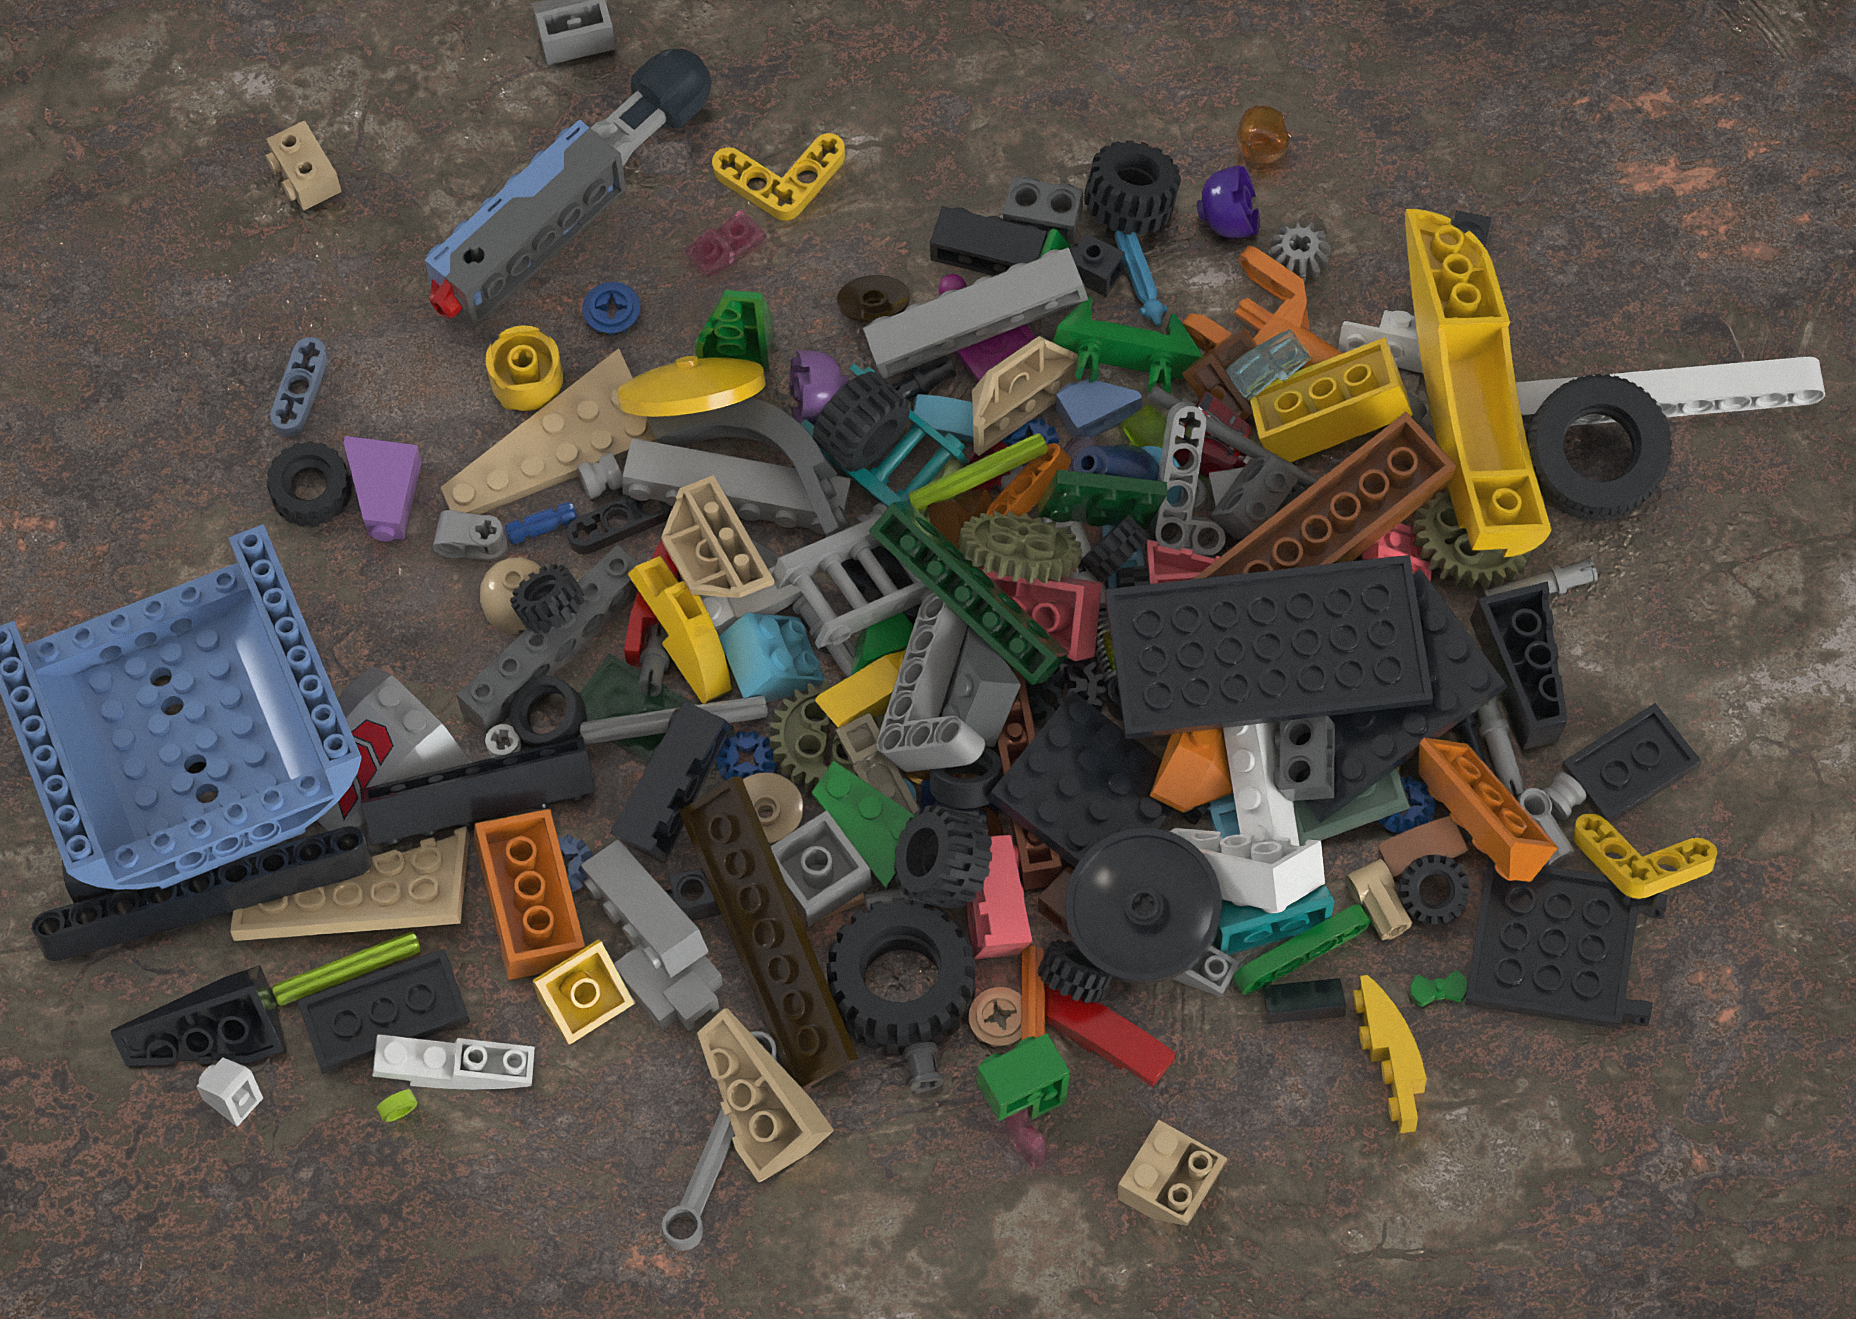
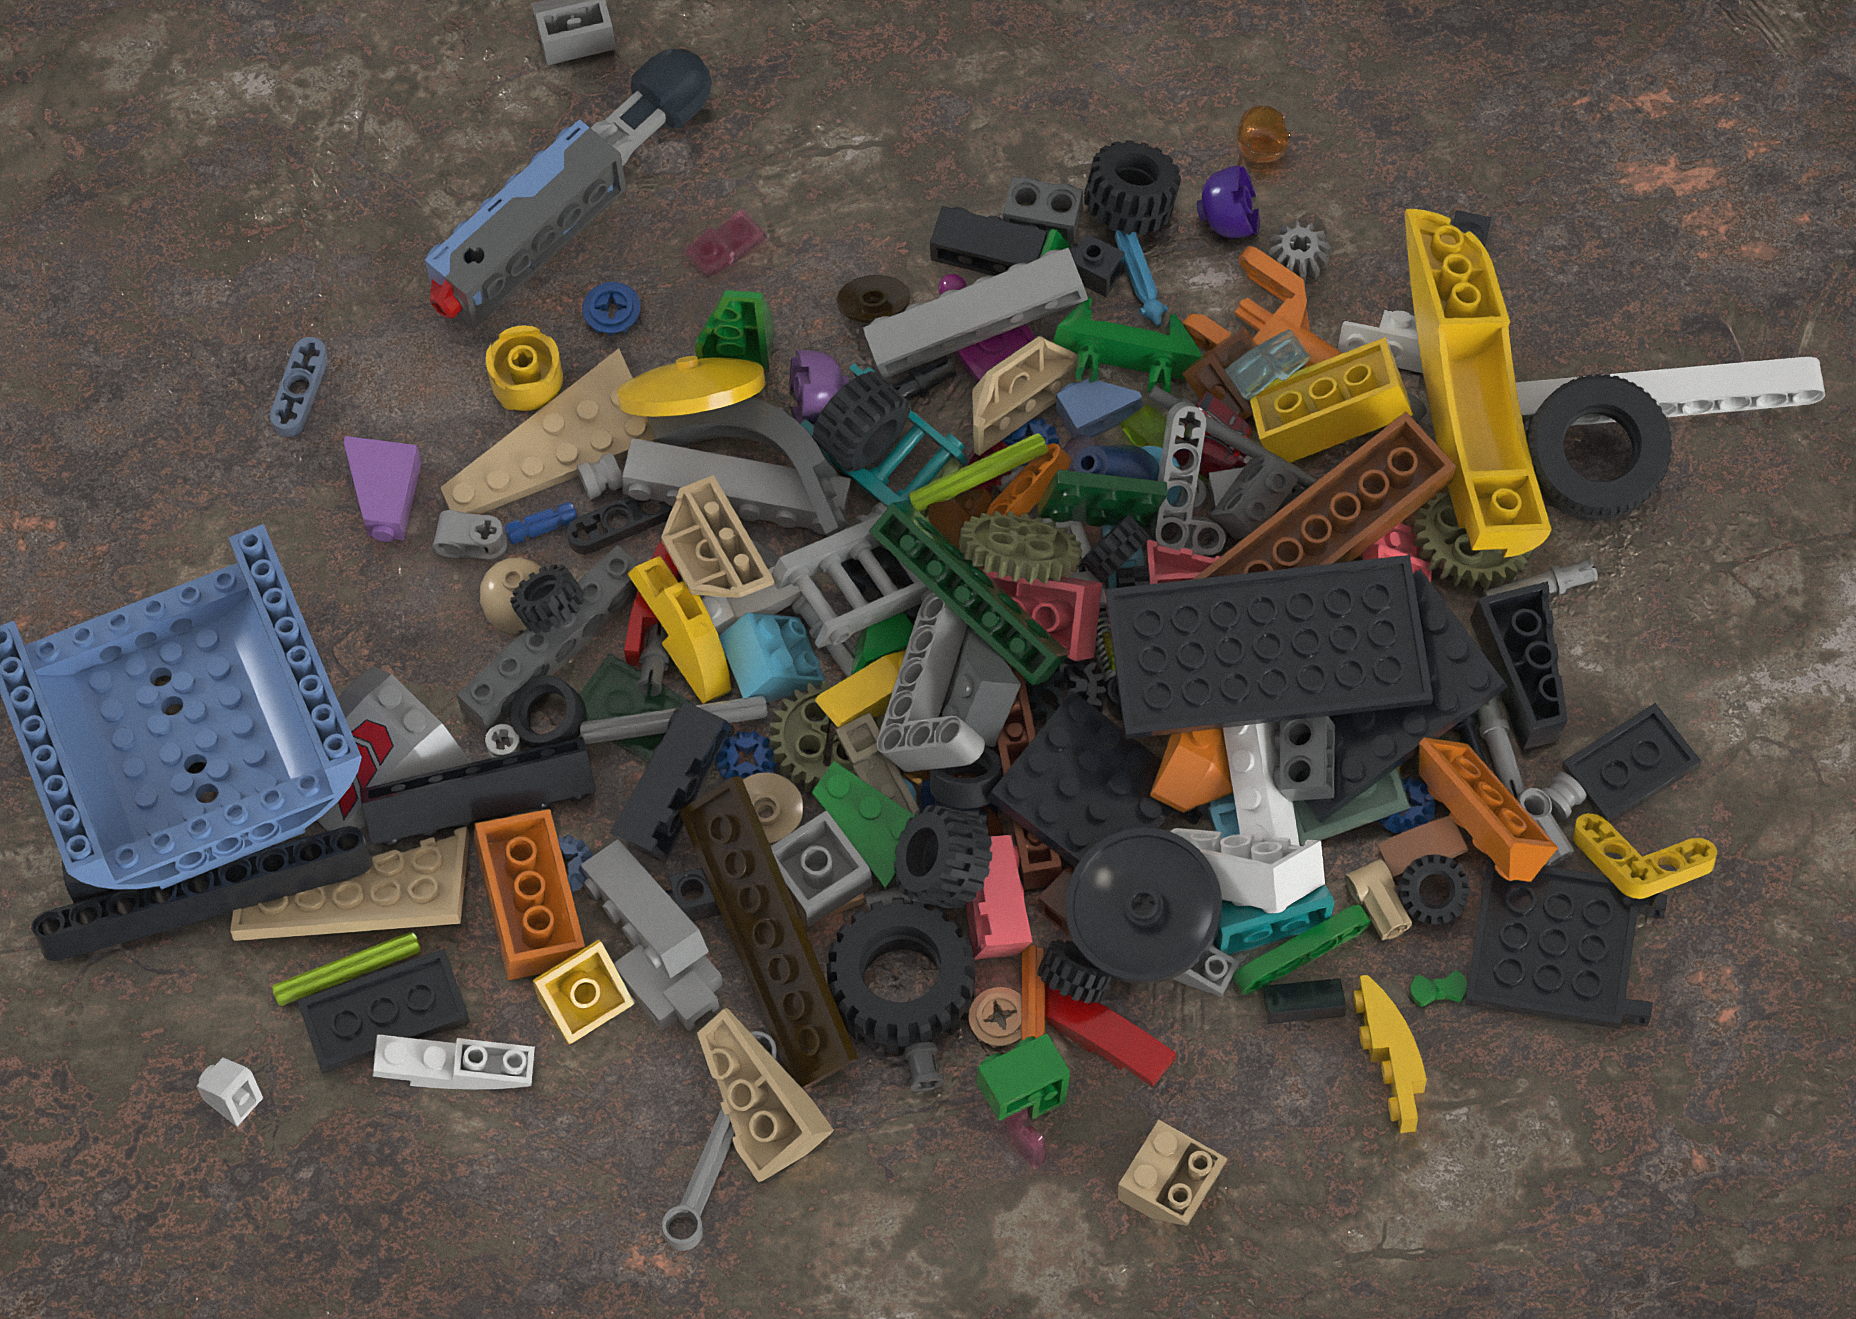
black wedge [111,965,285,1066] -> none
tan brick [265,120,342,211] -> none
black tyre [266,441,352,527] -> none
lime tile [376,1089,418,1122] -> none
yellow beam [712,133,845,221] -> none
medium azure slope [909,394,974,444] -> none

